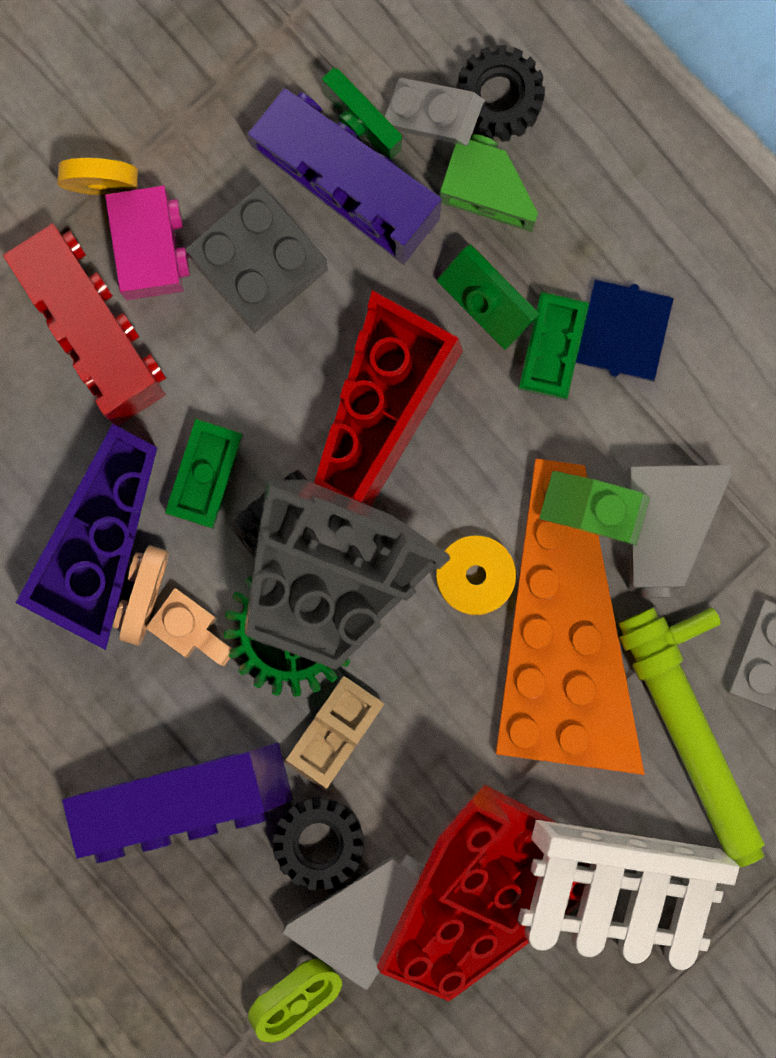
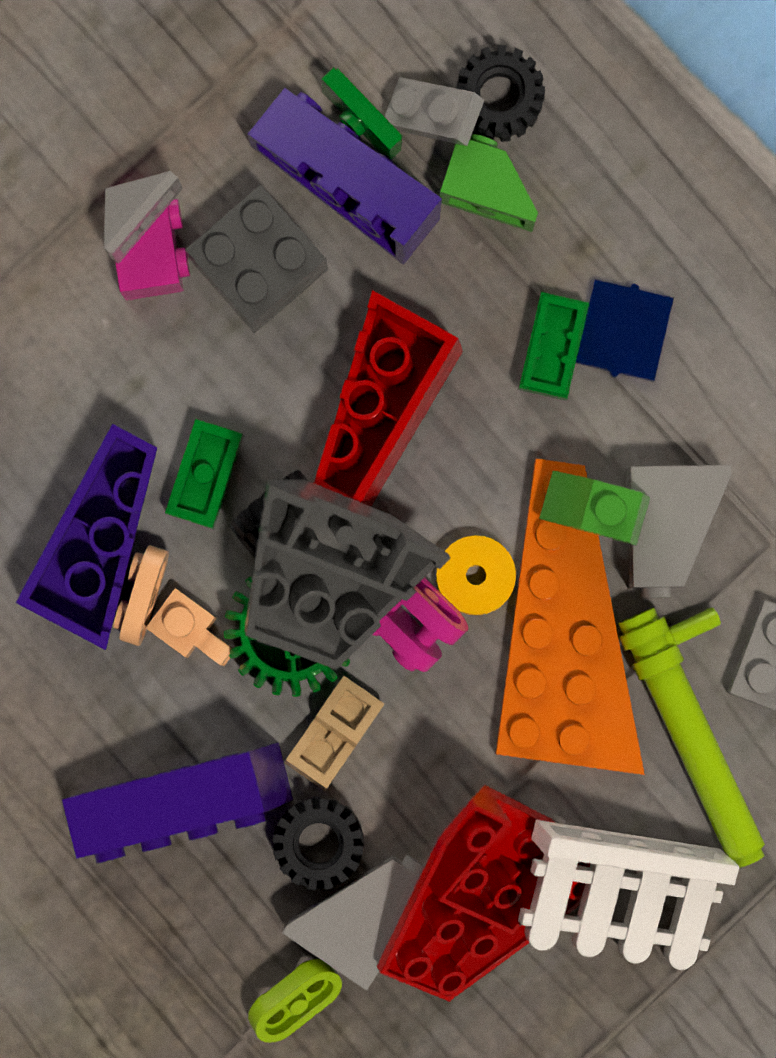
red wedge [3,223,167,426] -> none
yellow piece [57,158,138,195] -> none
green plate [436,244,540,350] -> none
none -> light grey slope [104,171,183,264]
none -> dark pink brick [372,577,469,672]

